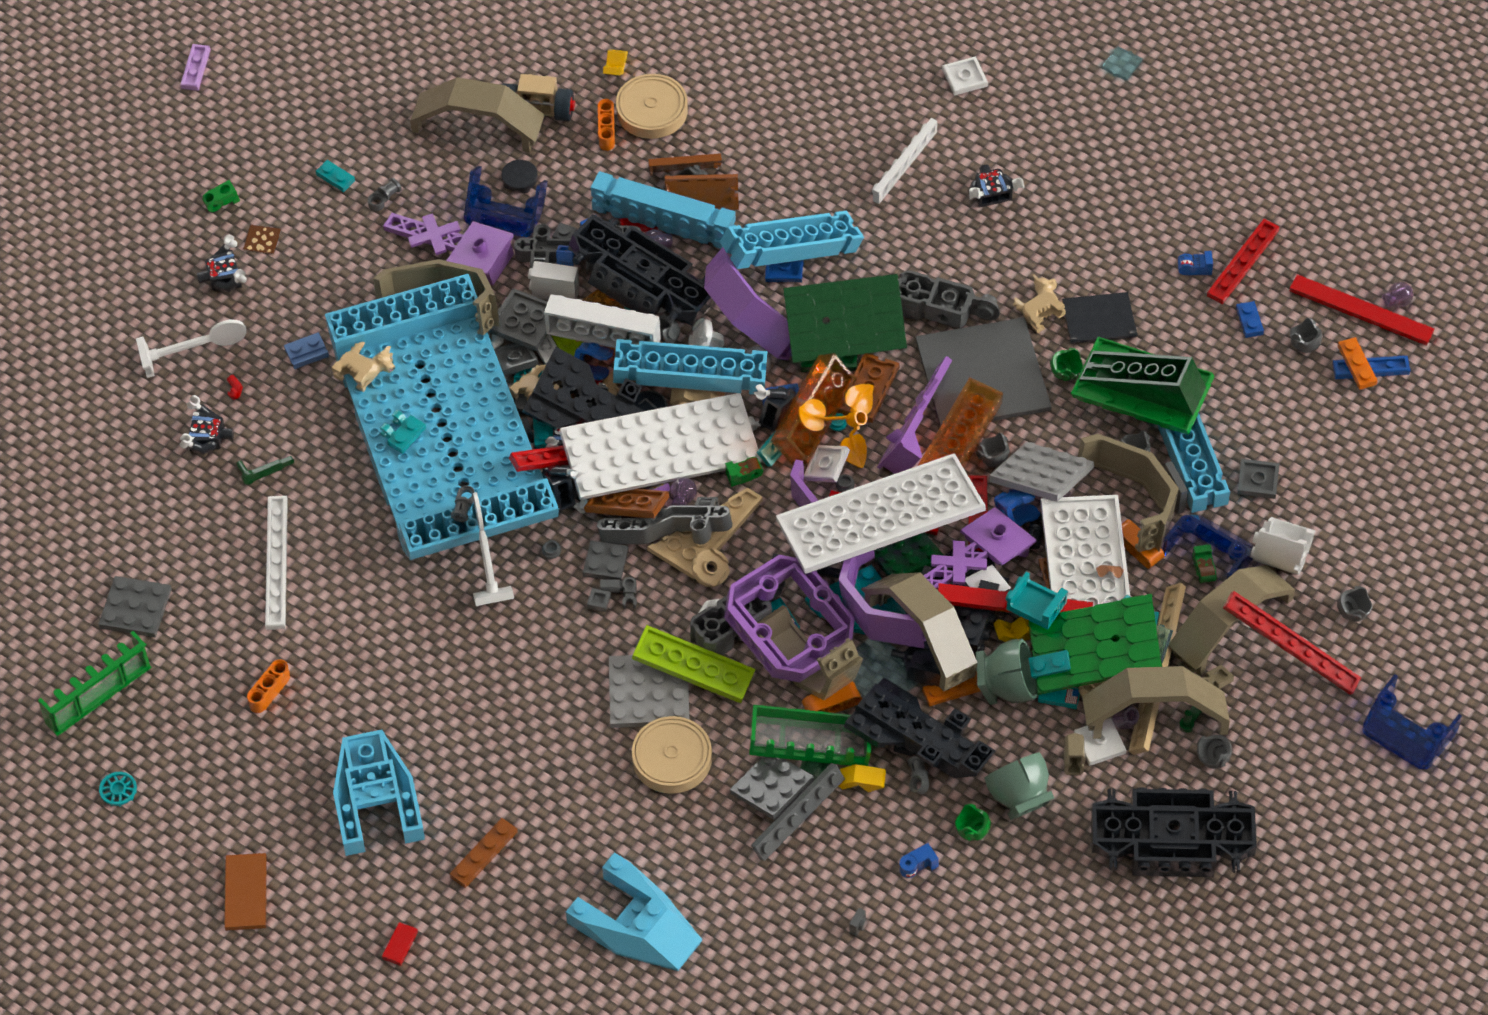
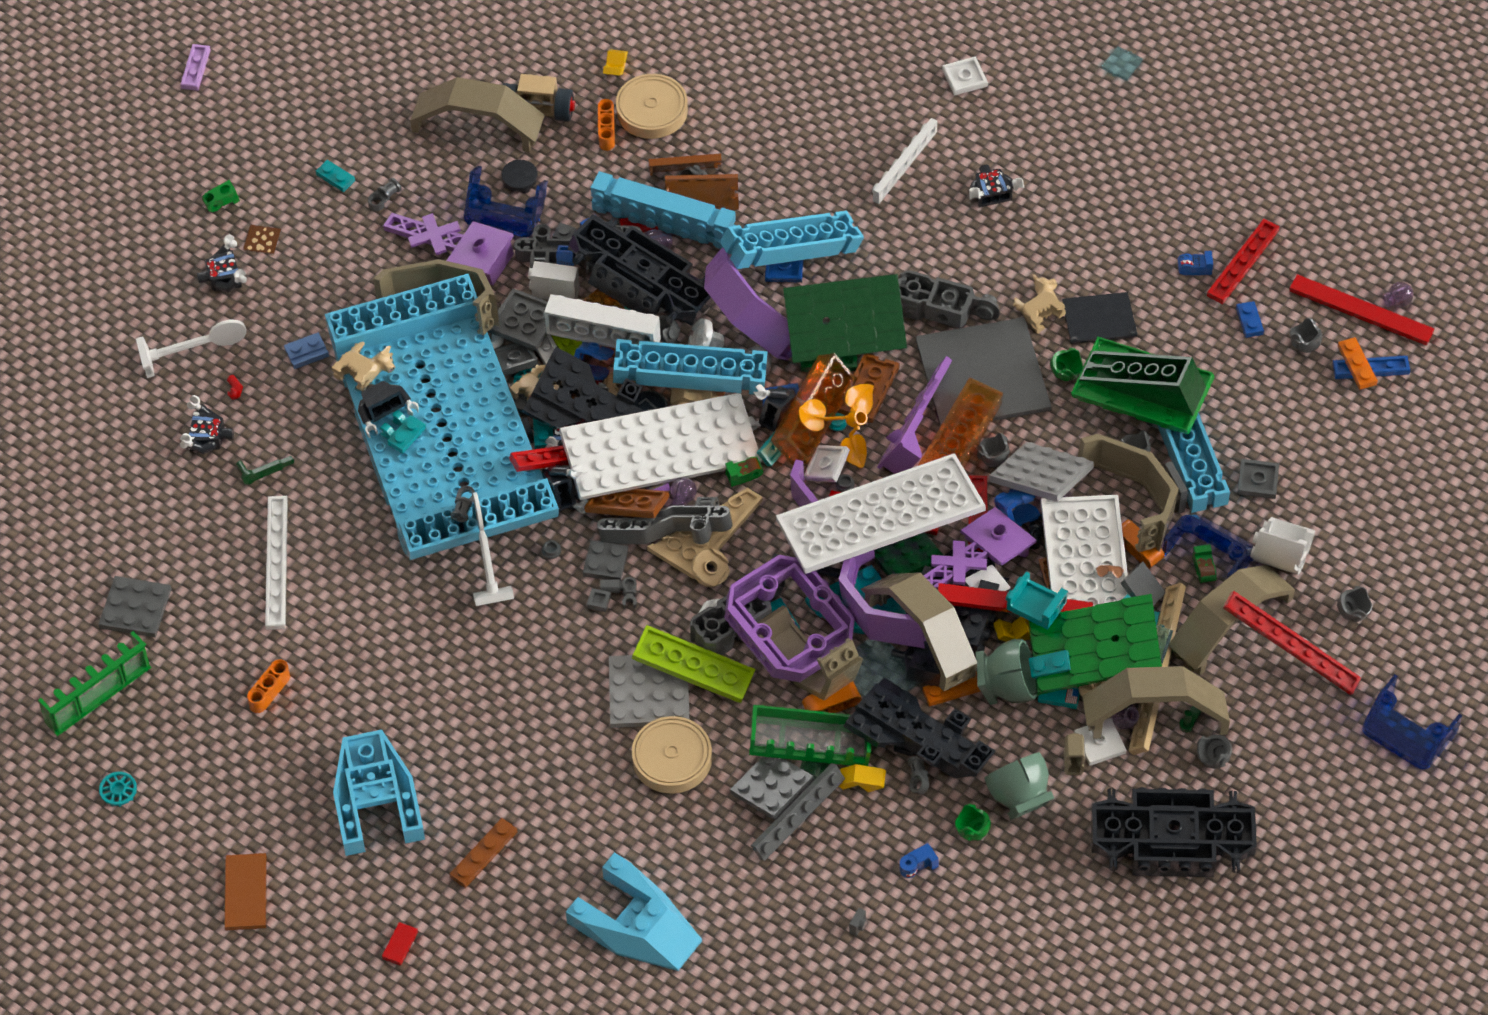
dark tan plate [1202,665,1234,689] -> none
none -> black torso [358,381,419,438]
none -> dark grey tile [1121,562,1165,606]

